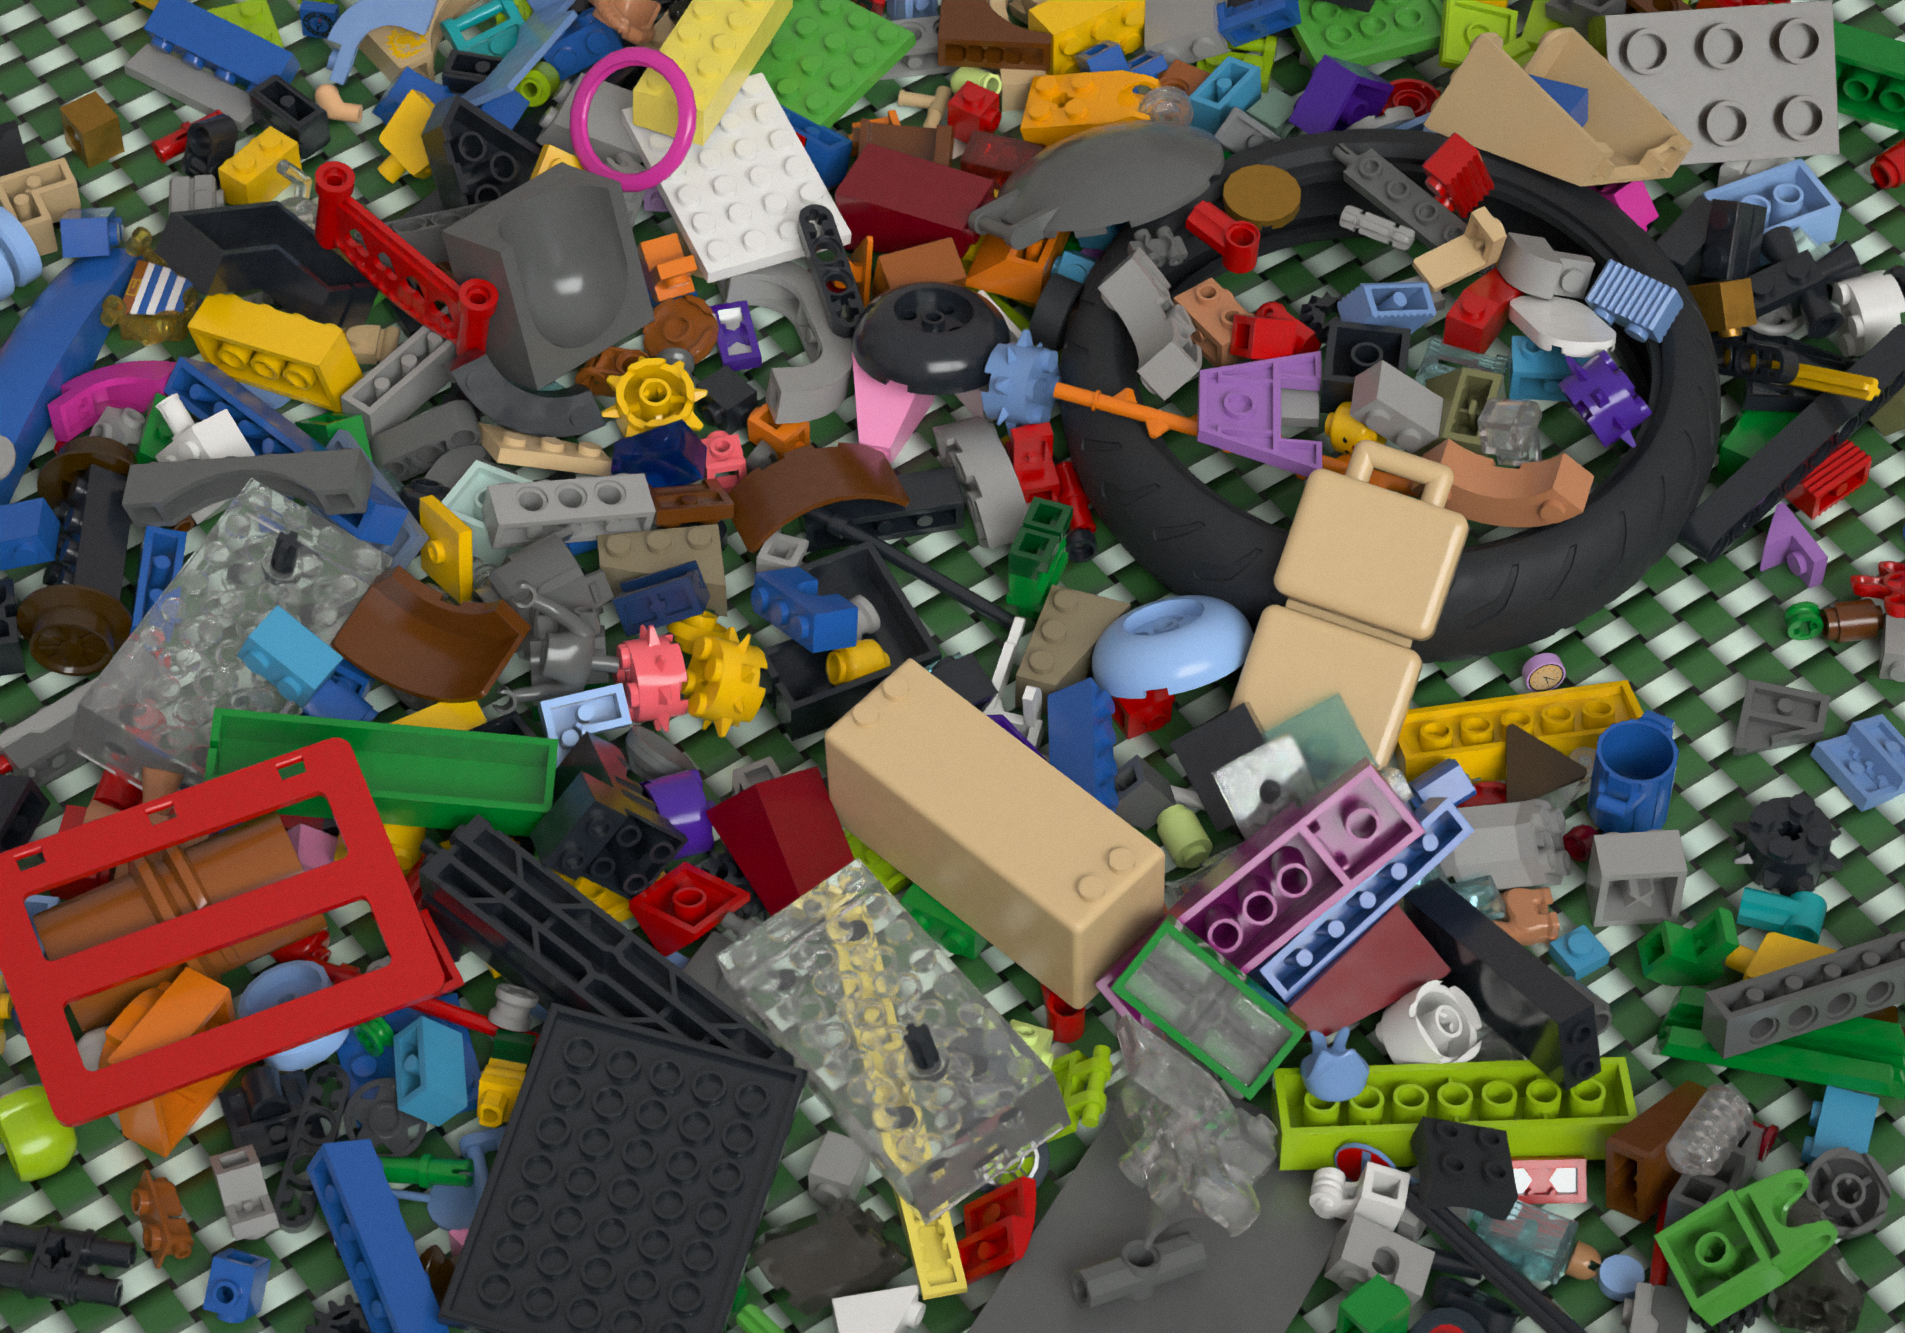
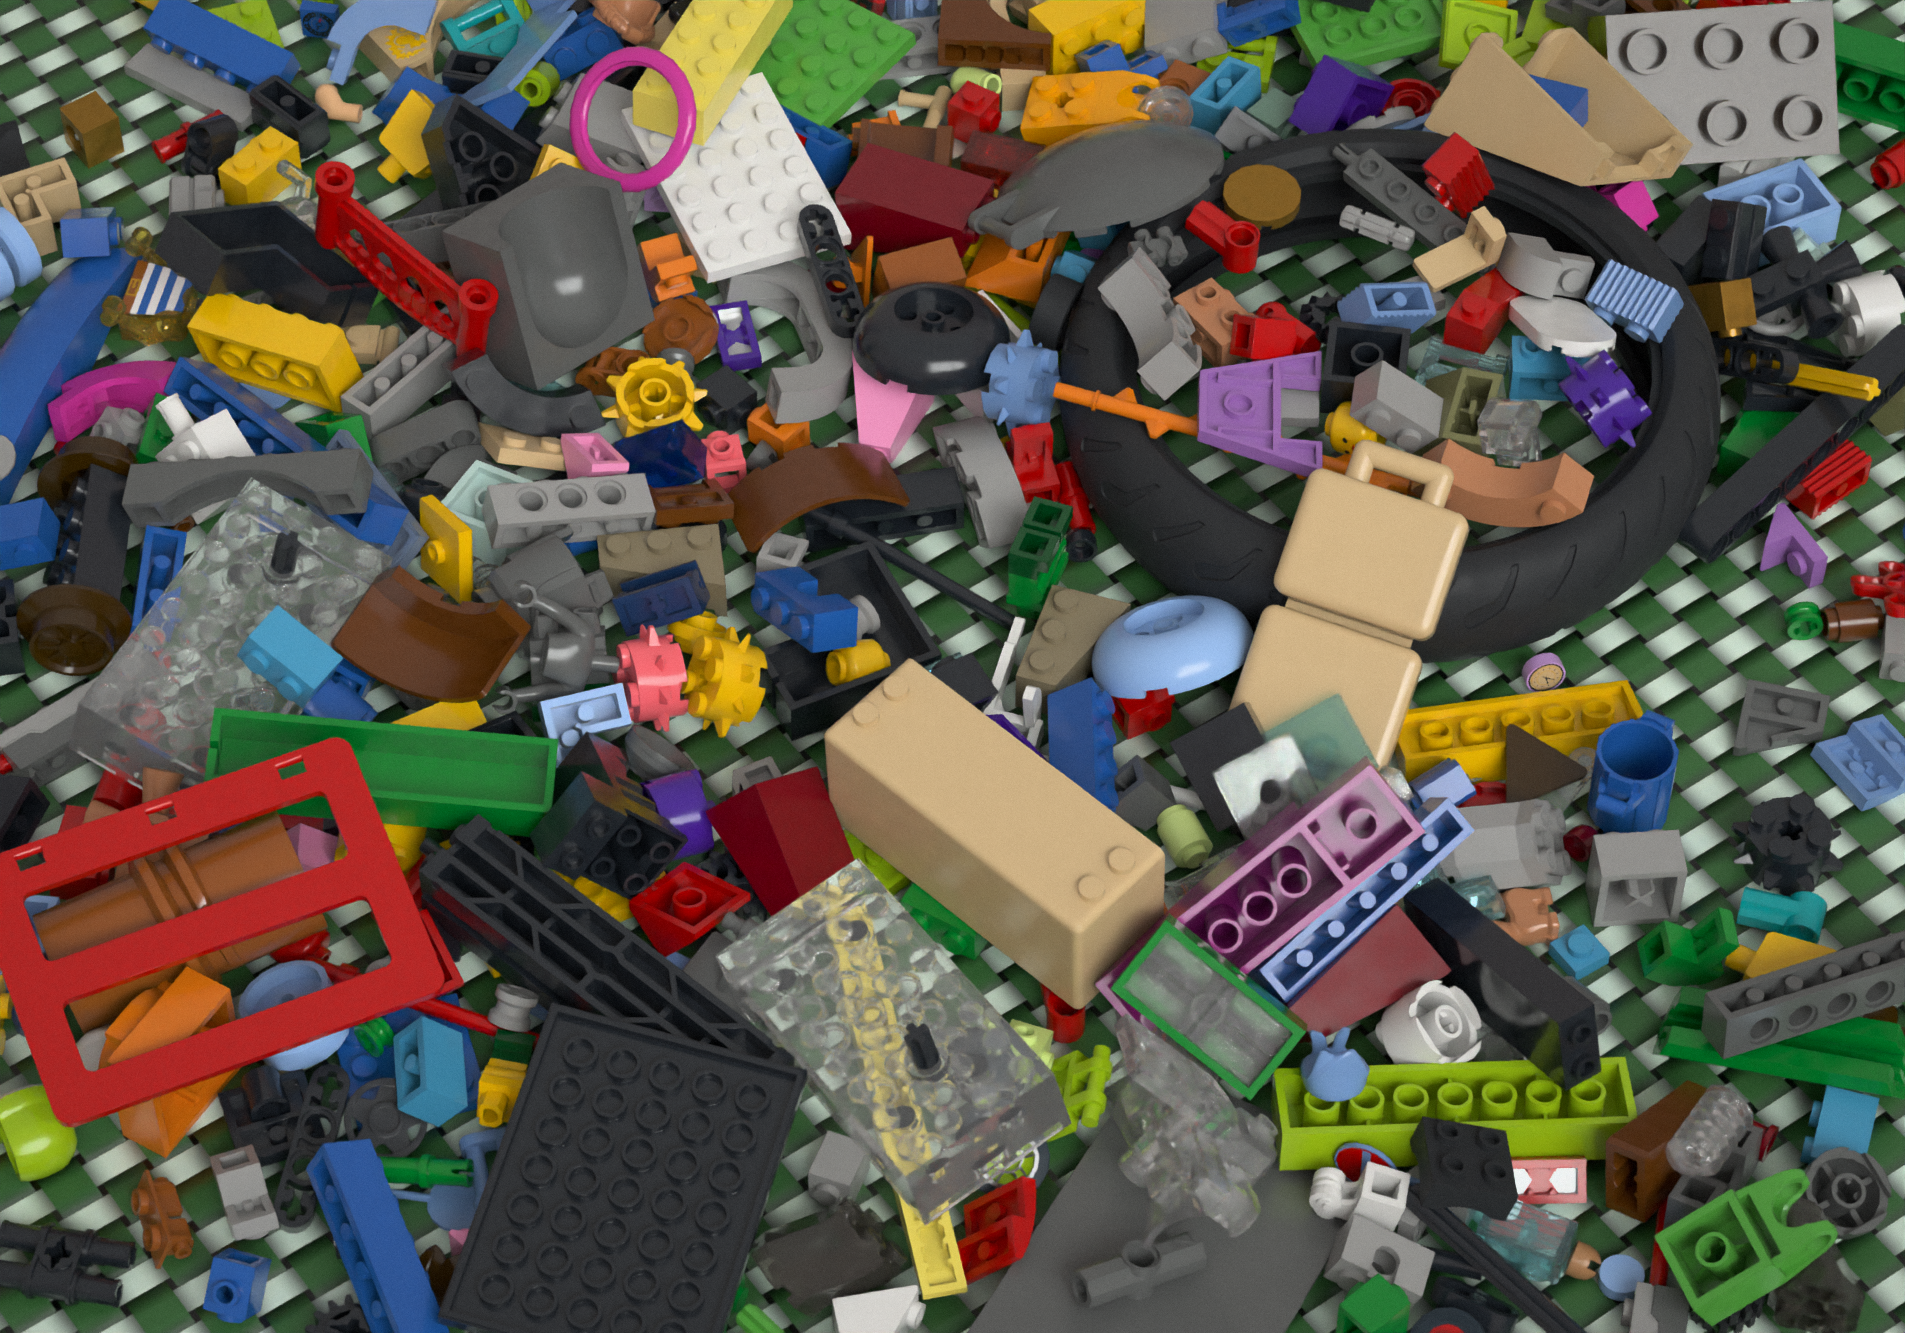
none -> bright pink slope [561,433,629,479]

